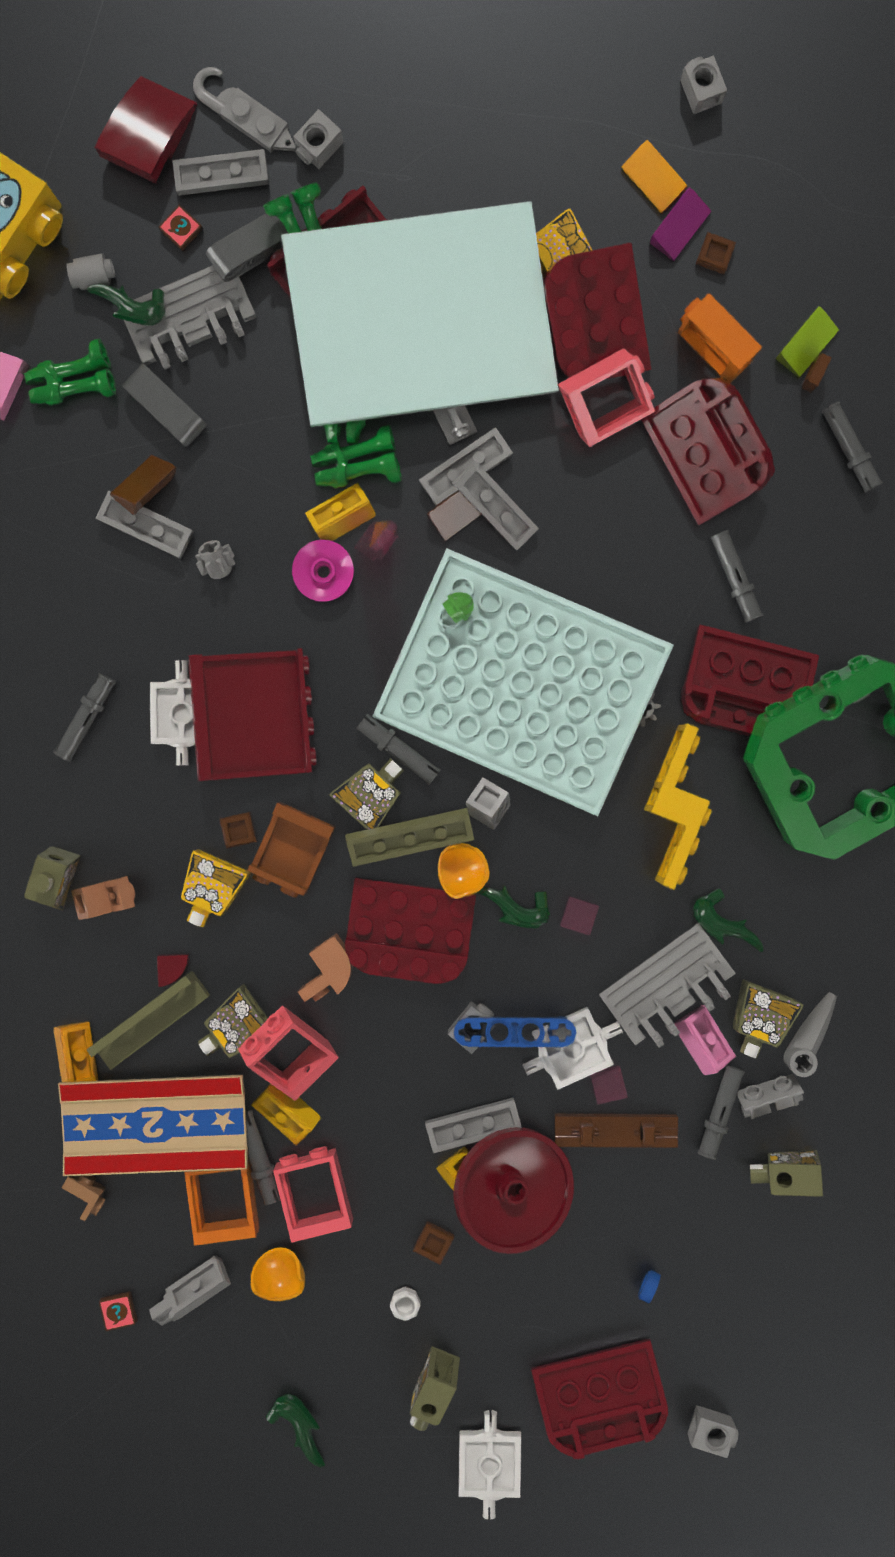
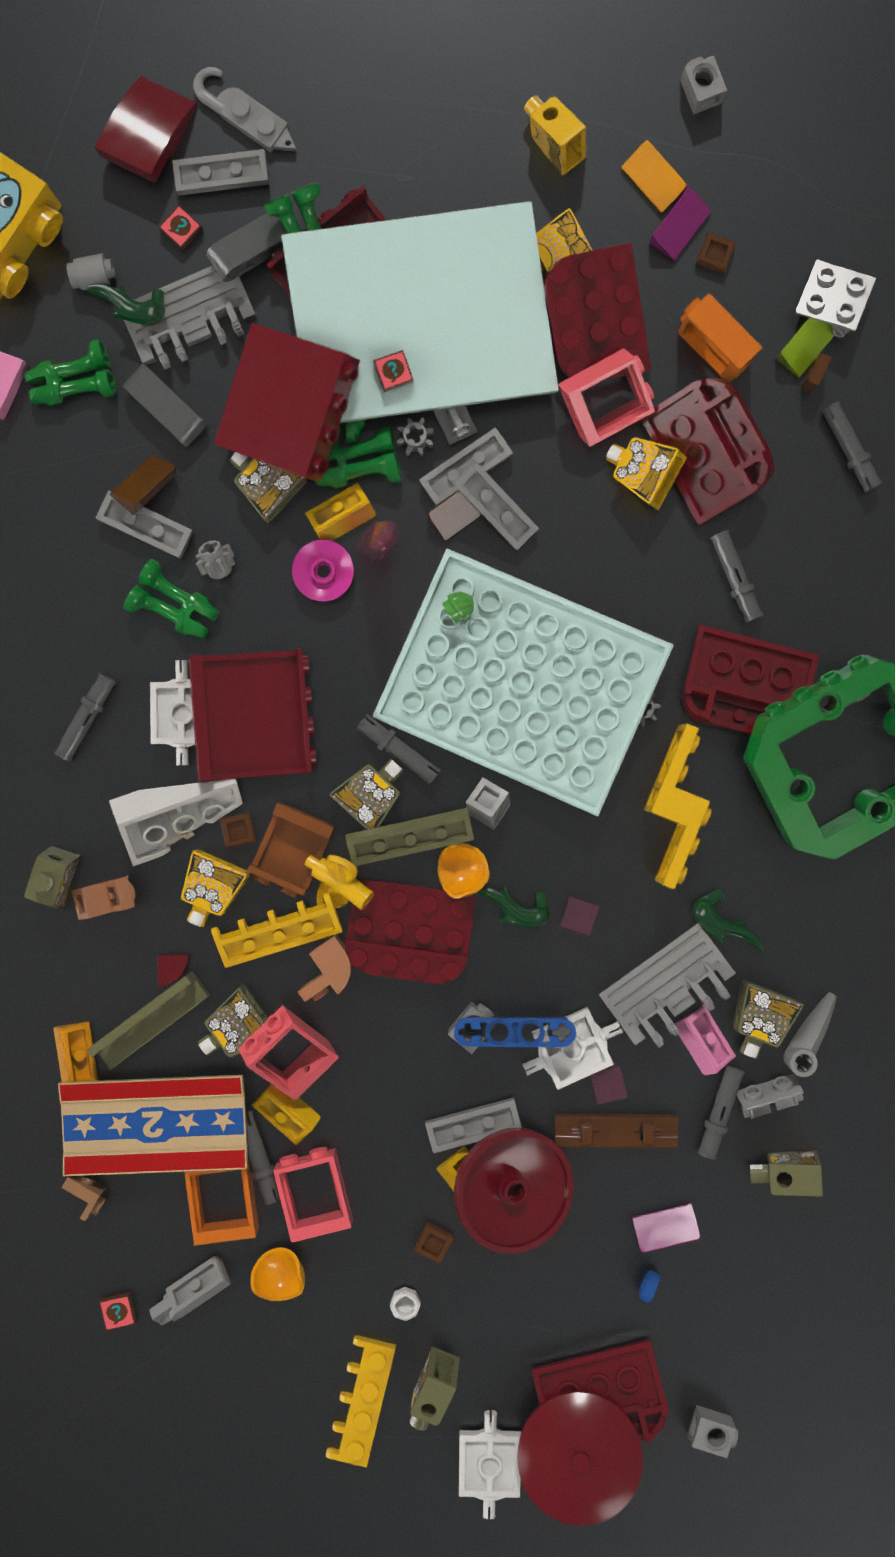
dark green piece [266,1394,325,1468] -> none
light grey brick [293,109,344,169] -> none
none -> white wedge [109,778,243,866]
none -> green piece [123,558,220,639]
none -> yellow hinge [211,892,342,968]
none -> dark red panel [214,323,361,482]
none -> torso [230,452,307,524]
none -> yellow plant [304,854,374,910]
none -> yellow hinge [326,1336,396,1468]
none -> tile [373,350,414,393]
none -> light grey gear [397,417,434,457]
none -> dark red dish [517,1390,643,1526]
none -> yellow torso [524,96,587,176]
none -> torso [606,437,687,510]
none -> slope [632,1203,701,1253]
none -> hinge [795,260,876,338]

